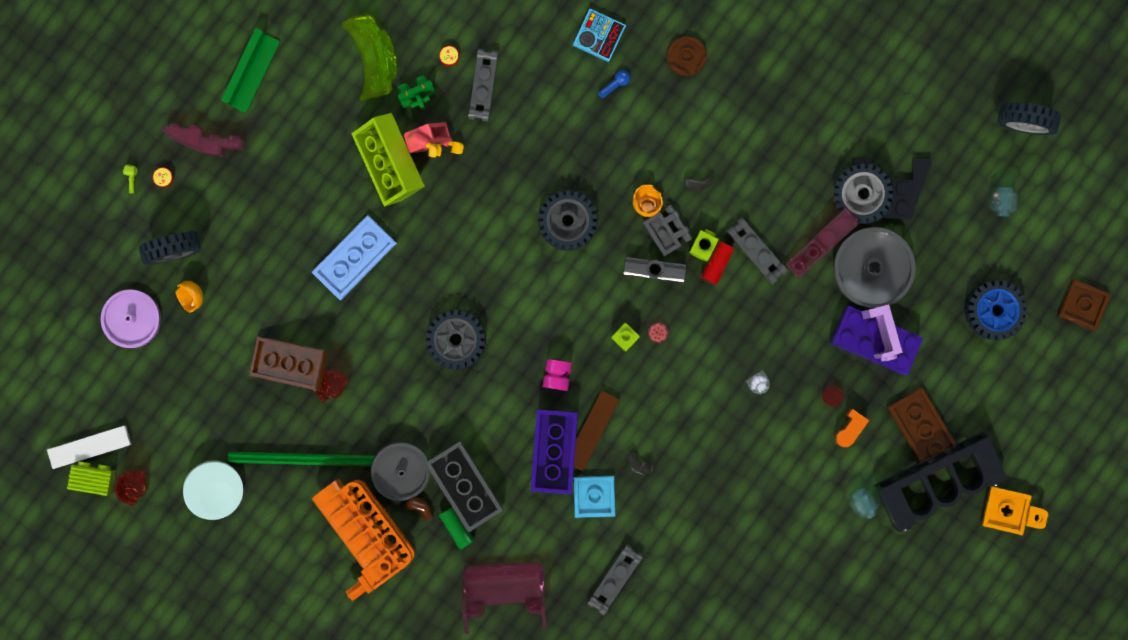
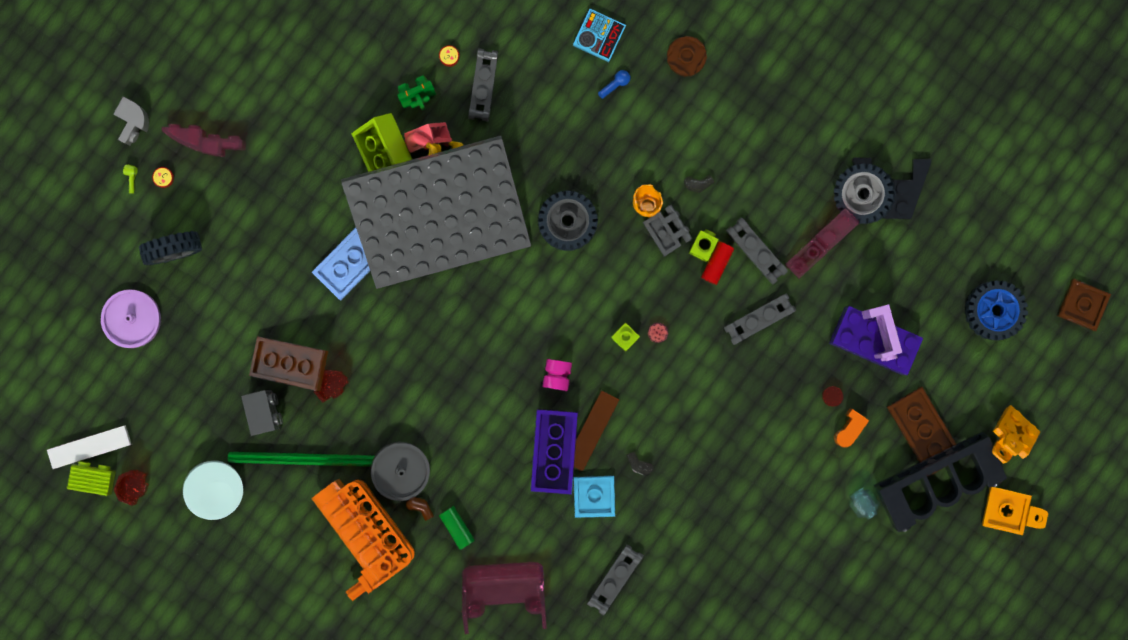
light orange hair [175,281,204,313] -> none
green panel [221,28,280,113] -> none
clear neon green windscreen [341,15,397,101] -> none
dark grey brick [425,441,504,533] -> none
wheel [426,310,486,370] -> none
dark grey piece [624,257,686,282] -> none
clear tile [745,370,770,394] -> none
dark grey dish [833,227,915,308] -> none
clear light blue head [990,187,1018,217] -> none
black wheel [997,102,1061,135] -> none
none -> light grey brick [114,97,149,146]
none -> dark grey brick [241,390,283,436]
none -> dark grey plate [341,136,531,289]
none -> dark grey plate [724,293,797,345]
none -> light orange plate [992,405,1040,463]

